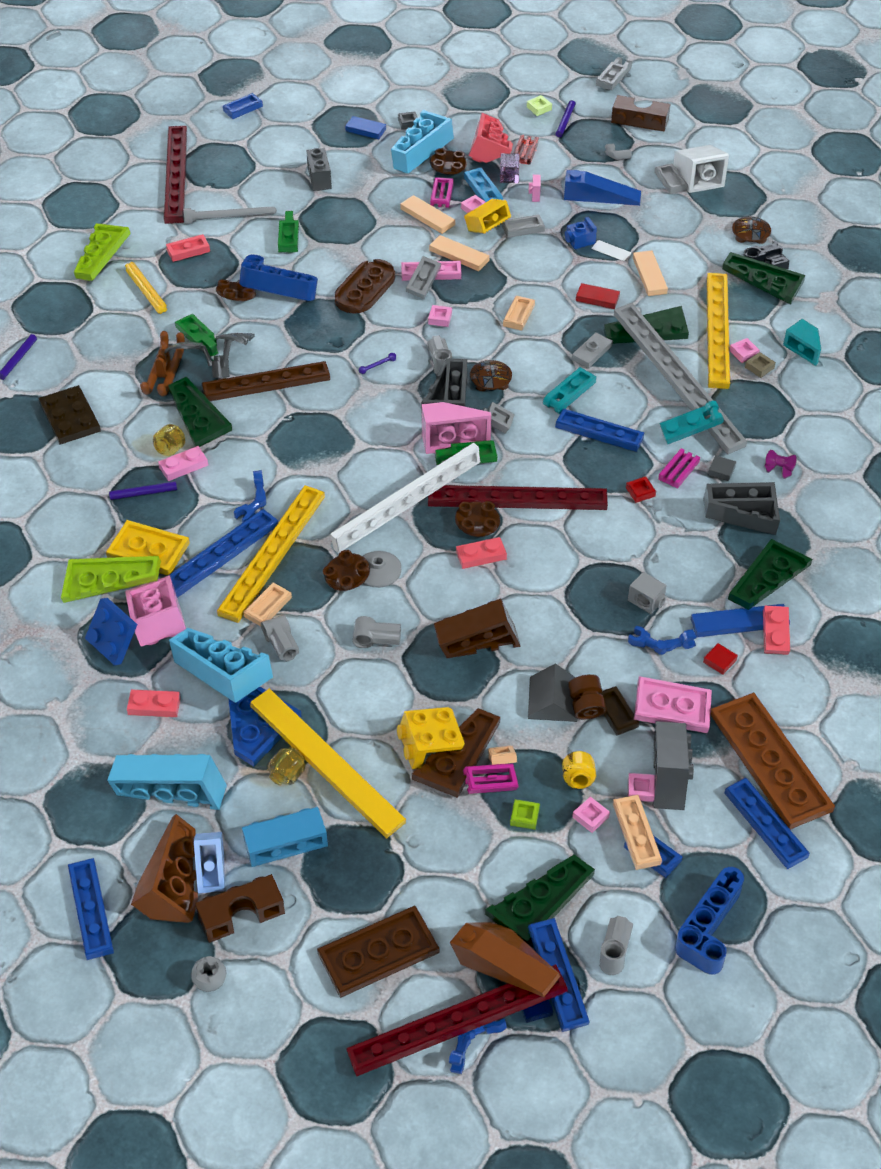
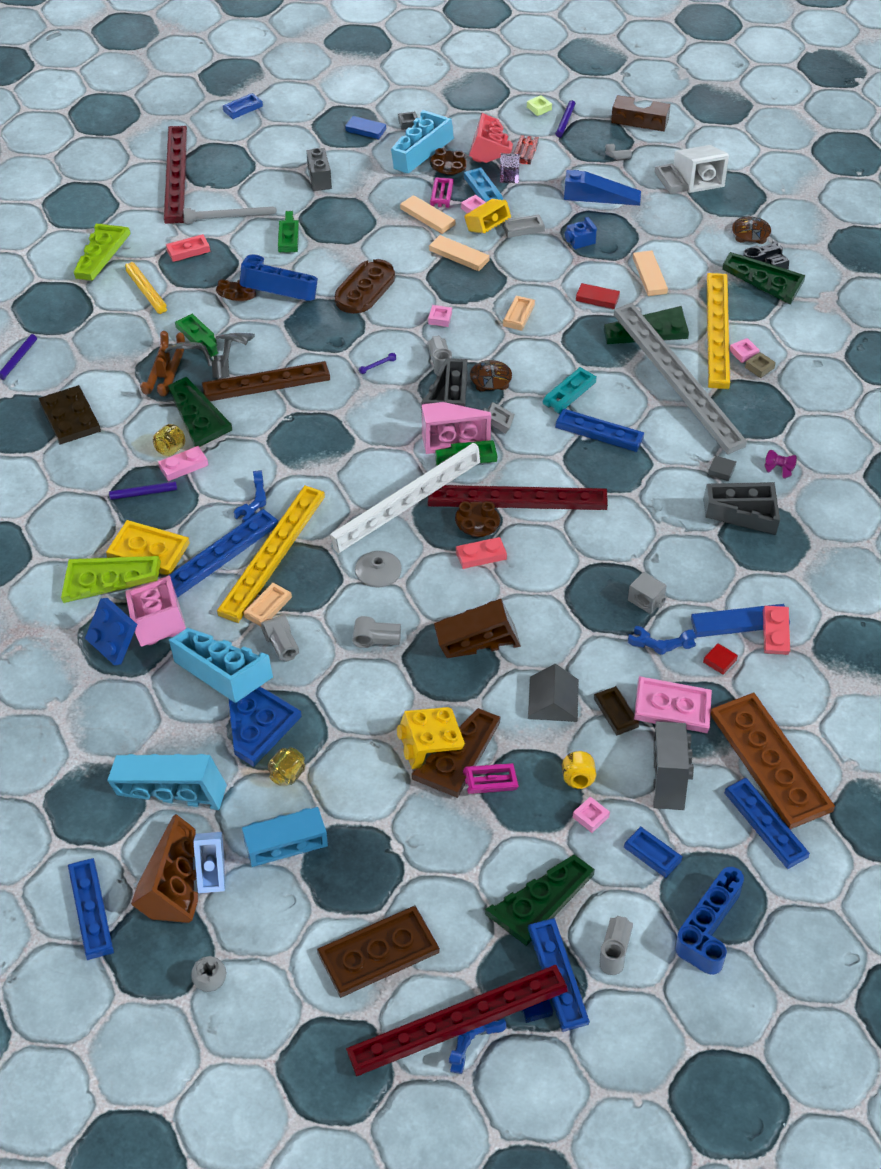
coral plate [127,689,181,717] -> none
reddish brown arch [195,874,285,943] -> none
yellow tile [250,688,406,839] -> none
reddish brown dish [323,550,370,591] -> none
bright pink tile [401,261,461,281] -> none
light grey plate [406,256,441,299] -> none
dark orange wedge [450,922,560,997] -> none
light nougat tile [488,745,517,765] -> none
lime tile [510,799,540,830] -> none
bright pink plate [528,175,541,202] -> none
reddish brown wheel [568,674,607,720] -> none
light grey plate [572,332,613,369] -> none
white sticker [592,240,631,261] -> none
light grey hinge [596,57,632,91] -> none
light nougat tile [613,795,662,870] -> none
red tile [626,477,656,503] -> none
bright pink plate [628,773,655,802] -> none
dark pink tile [658,448,700,489] -> none
teal plate [659,401,724,445] -> none
dark green wing [728,539,813,610] -> none
teal slope [783,319,821,366] -> none

